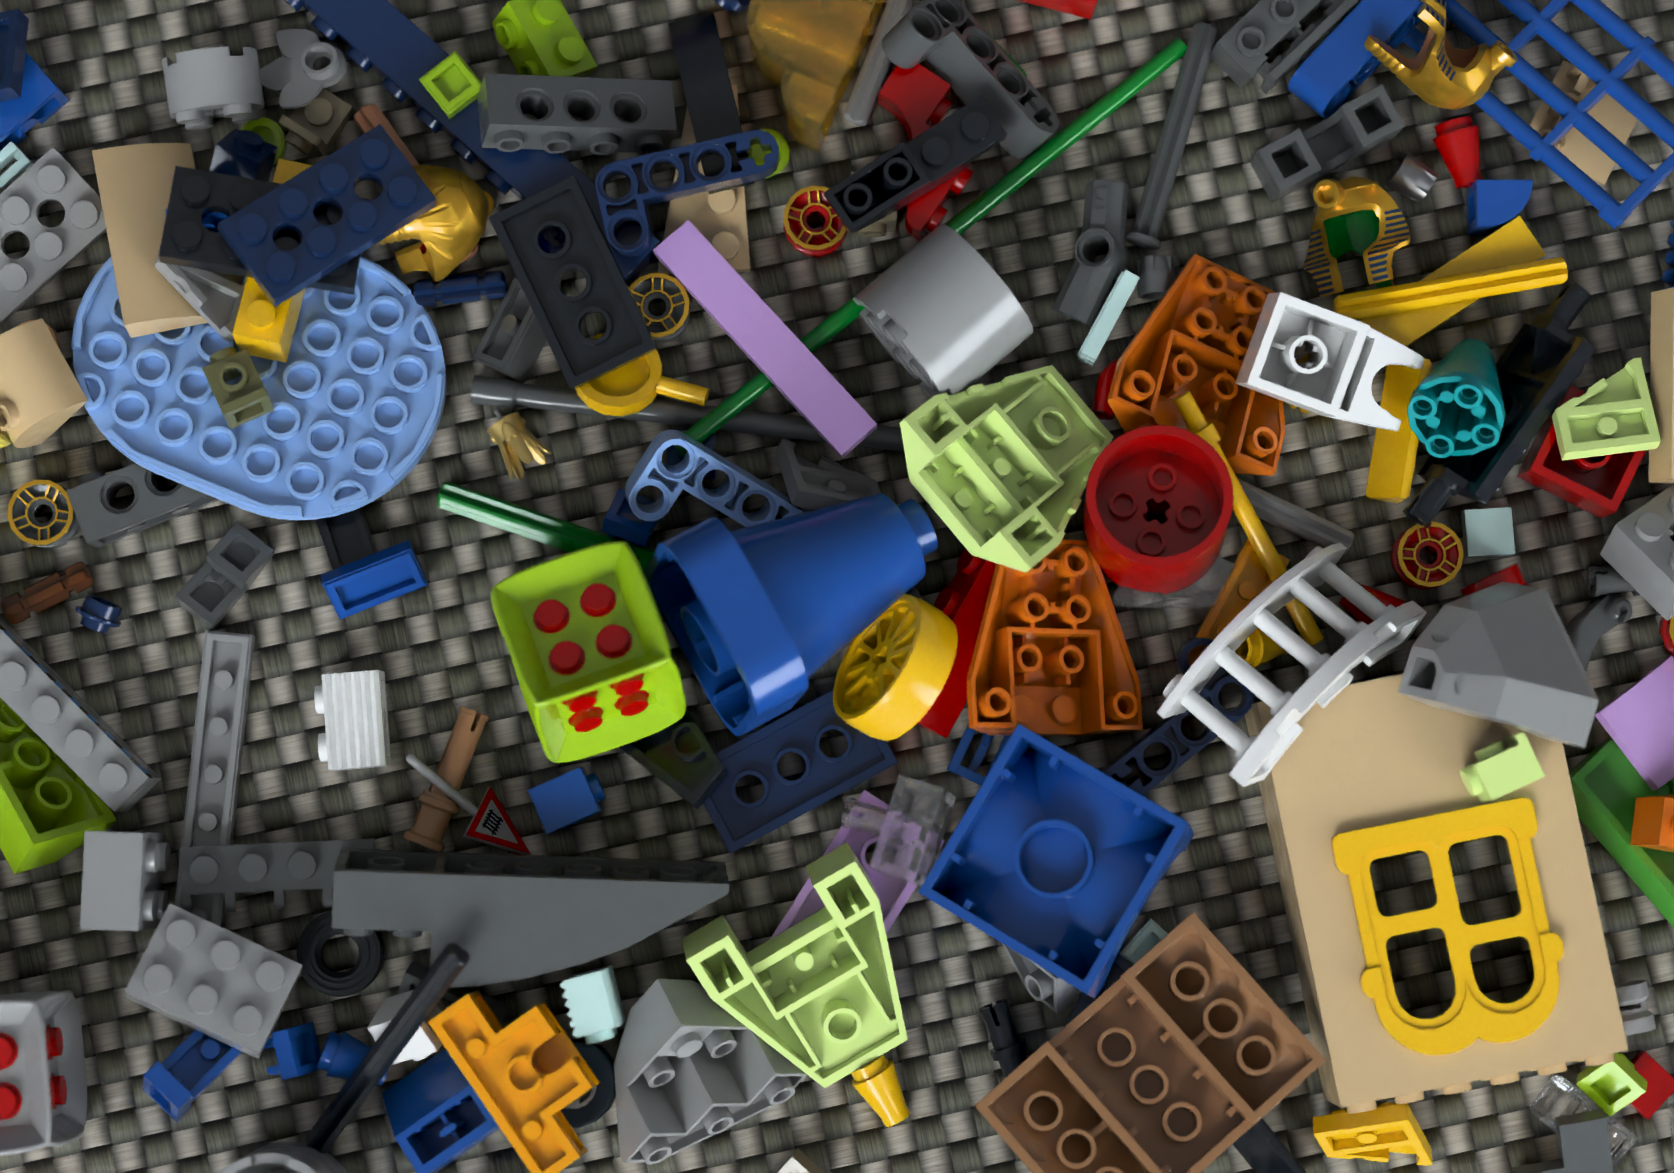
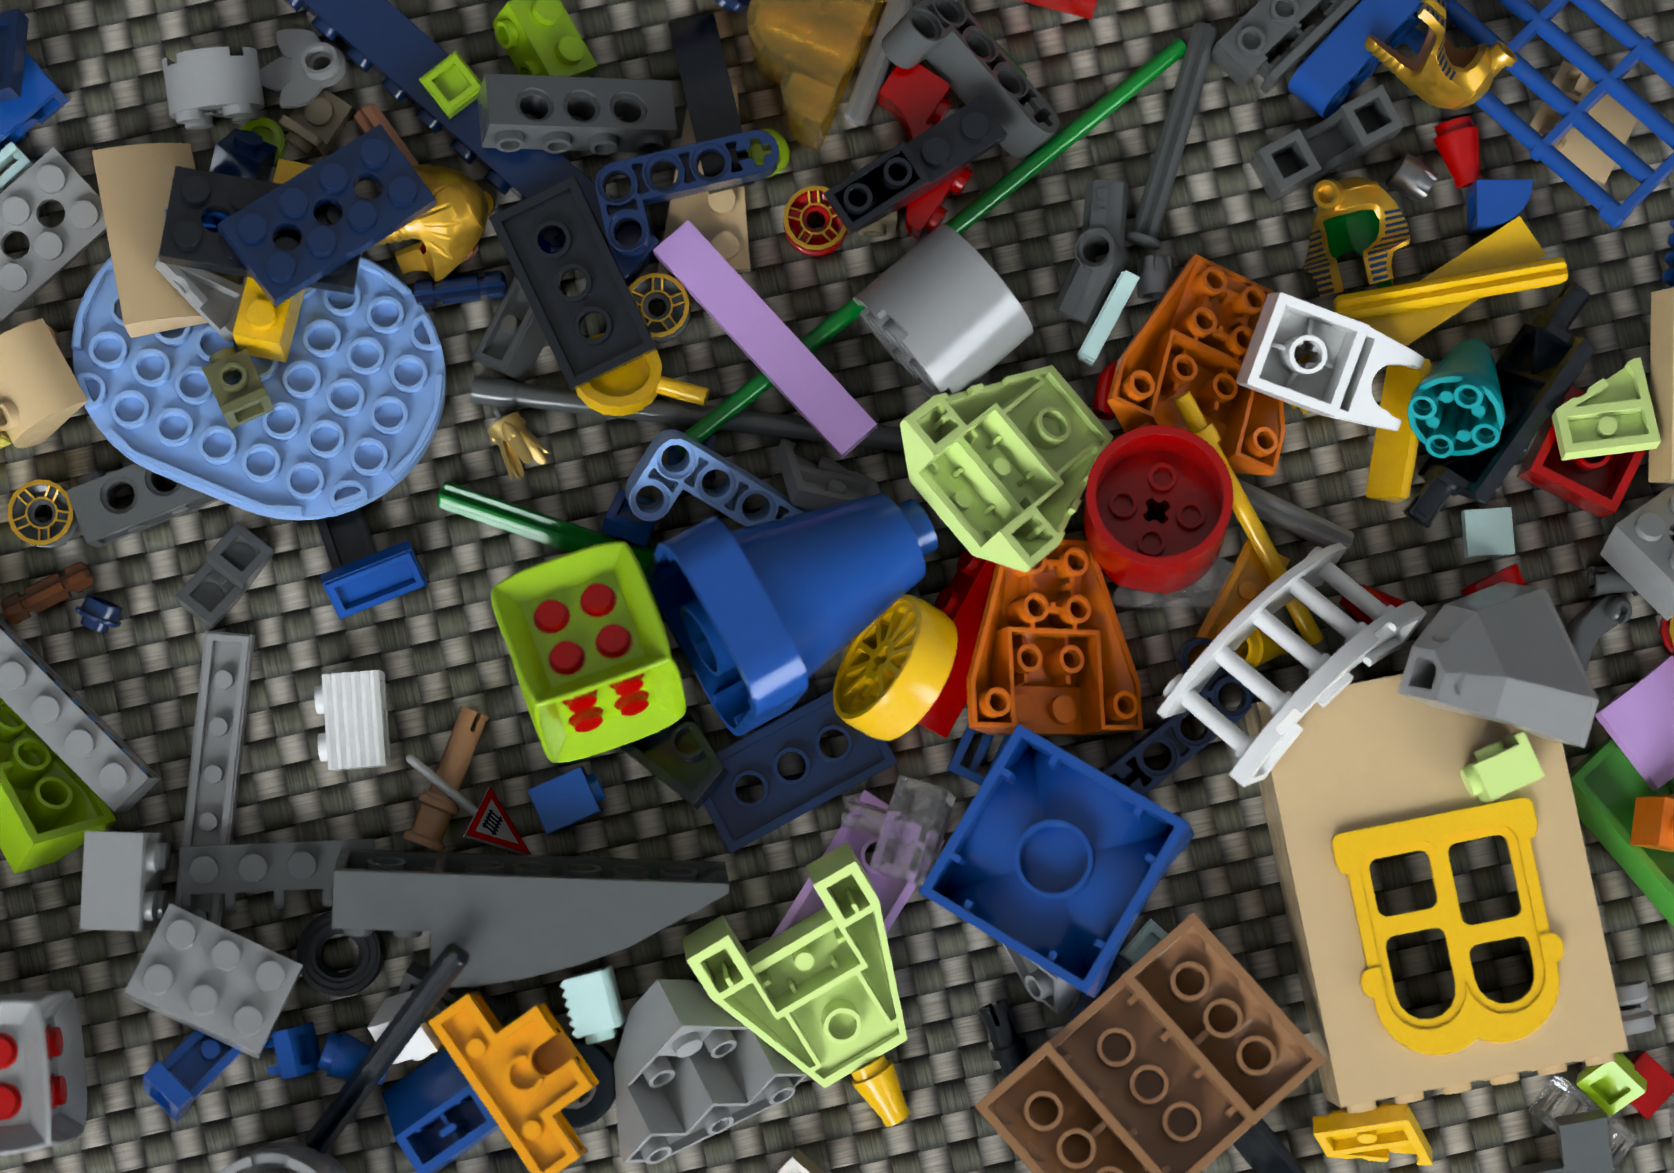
red wheel [1390,521,1464,590] -> none

